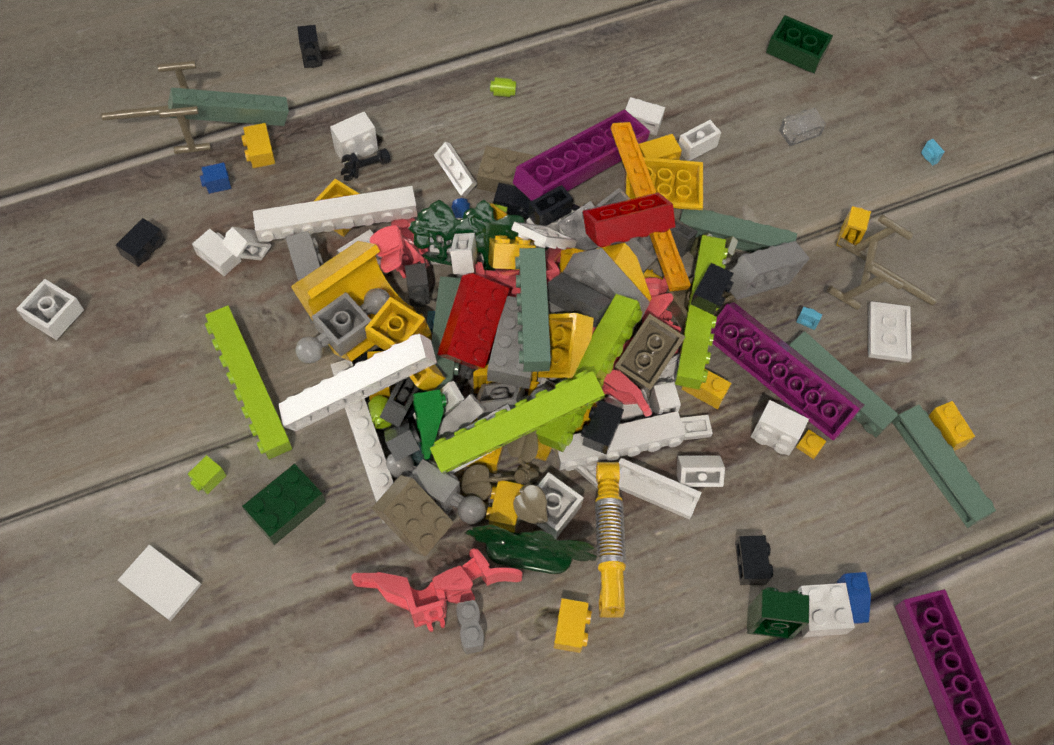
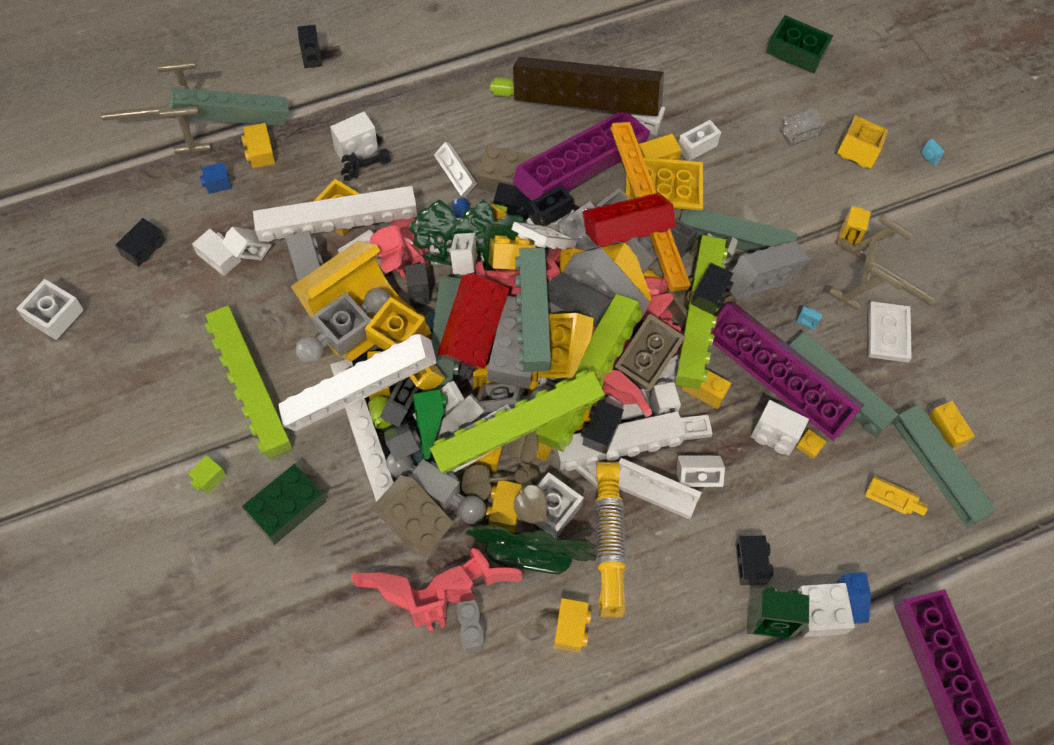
white tile [118,545,201,621] -> none
none -> dark brown brick [513,57,664,116]
none -> yellow slope [837,115,888,169]
none -> yellow hinge [865,475,928,516]

